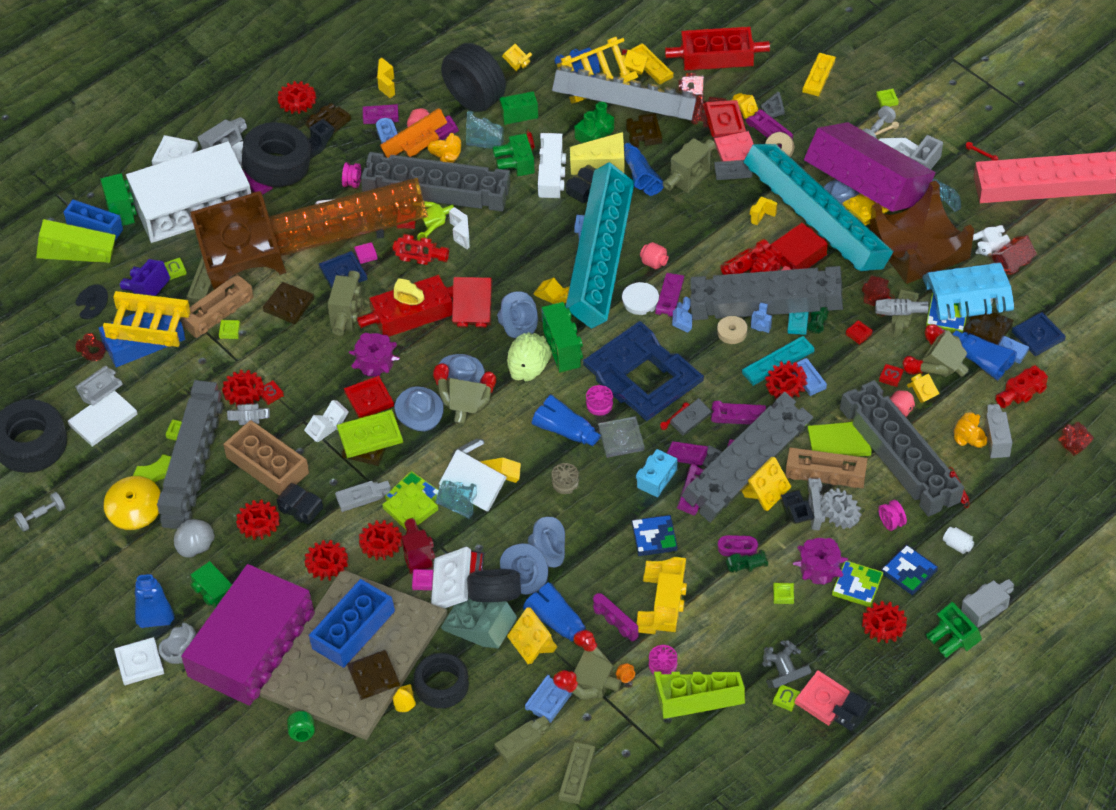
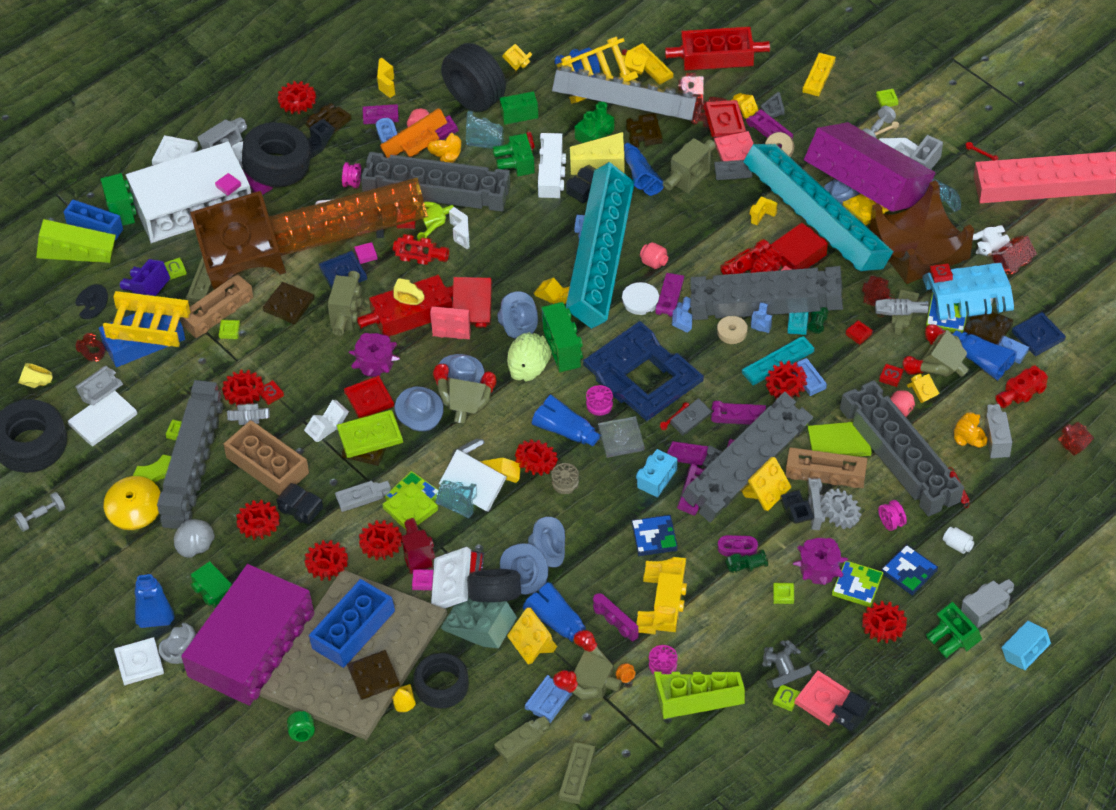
none -> light yellow rock [18,363,53,388]
none -> dark pink tile [215,173,241,196]
none -> coral plate [430,307,471,339]
none -> red gear [515,439,558,476]
none -> red tile [930,264,953,283]
none -> medium azure brick [1002,621,1051,670]

